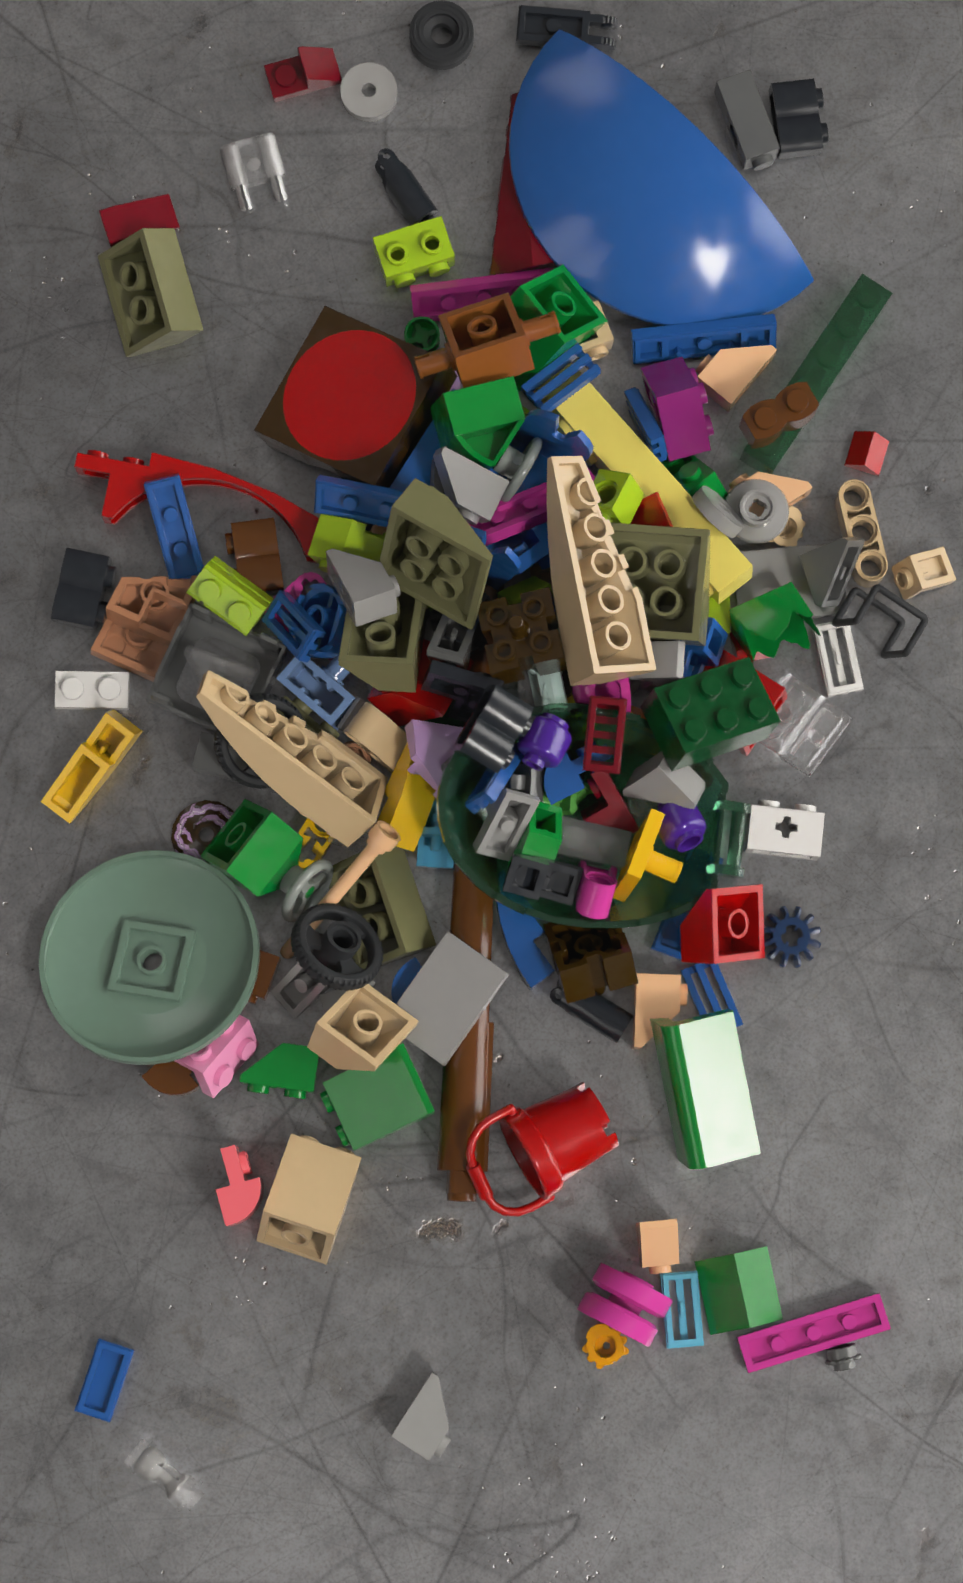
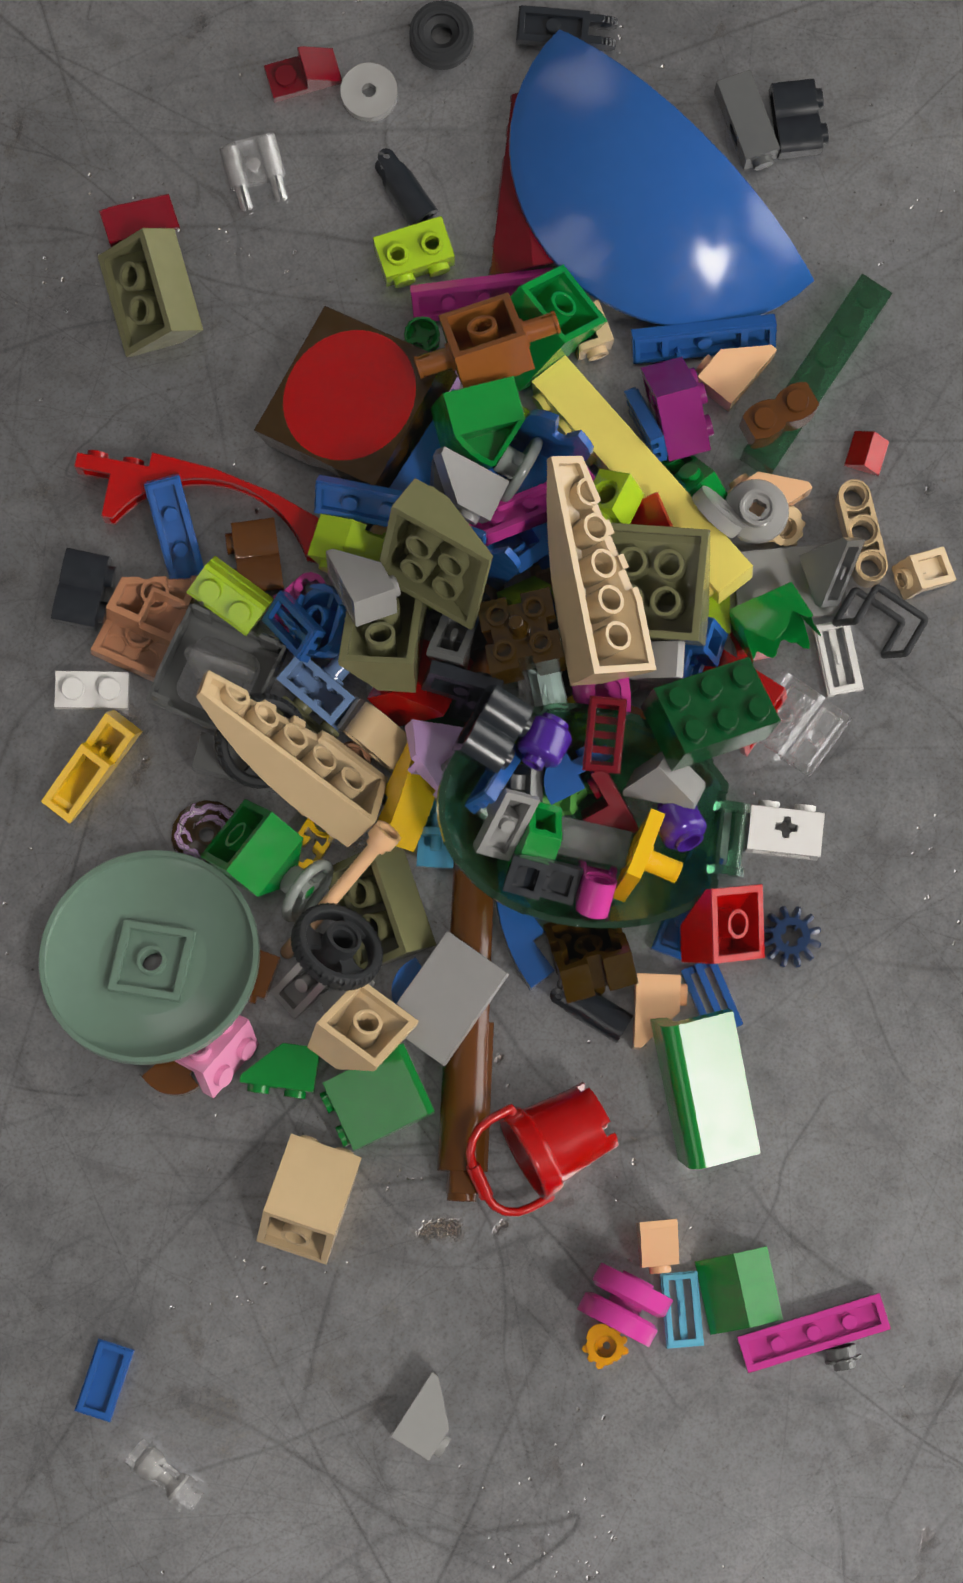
coral brick [215,1145,264,1227] -> none
blue tile [521,343,601,412] -> none

